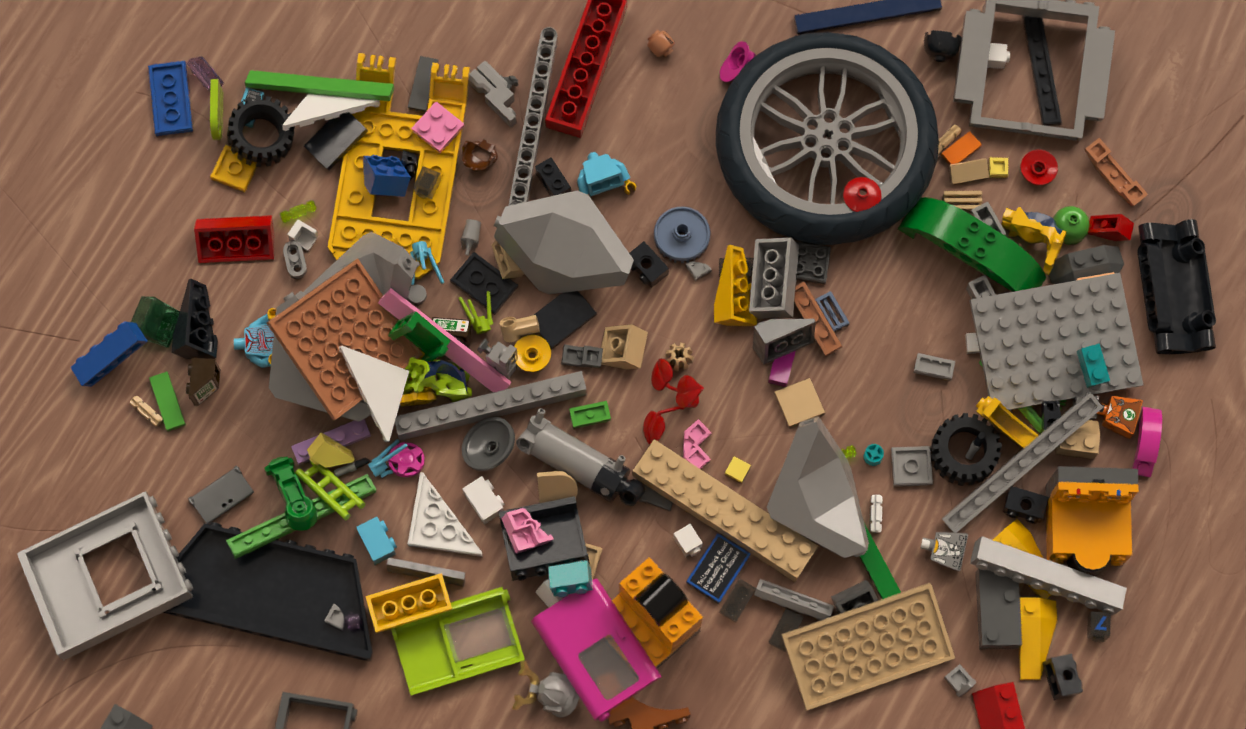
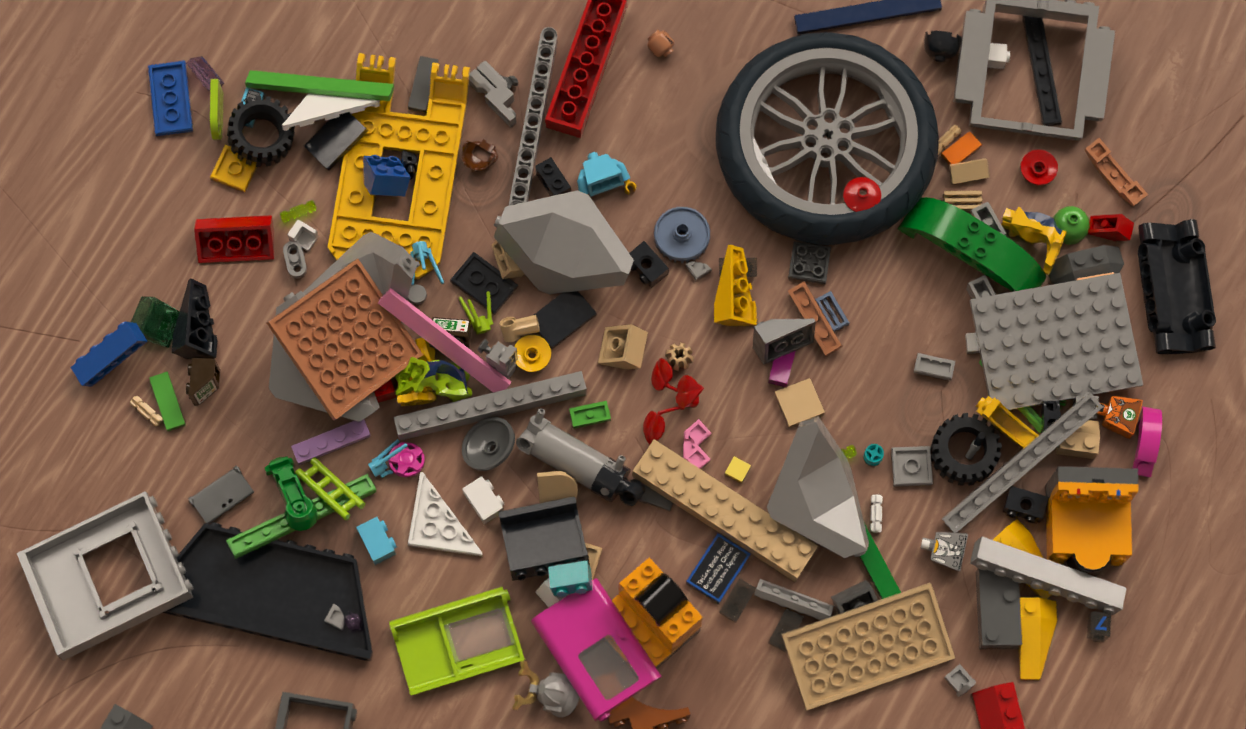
medium azure torso [234,308,276,368] -> none
light yellow slope [307,432,355,468] -> none
light grey piece [334,458,371,477] -> none
white tile [339,346,409,442] -> none
yellow slope [366,573,452,633] -> none
flat silver tile [387,558,465,586] -> none
green panel [388,311,451,362] -> none
bright pink plate [411,102,465,153] -> none
clear smoke brick [414,166,441,199] -> none
light grey piece [460,219,481,256] -> none
bright pink slope [501,508,553,554] -> none
dark grey slope [561,344,603,368] -> none
white brick [673,524,703,557] -> none
dark pink piece [720,41,756,82] -> none
light grey brick [749,238,799,319] -> none
light yellow tile [989,157,1008,178] -> none
black brick [1042,654,1083,700] -> none
teal brick [1076,343,1110,388] -> none

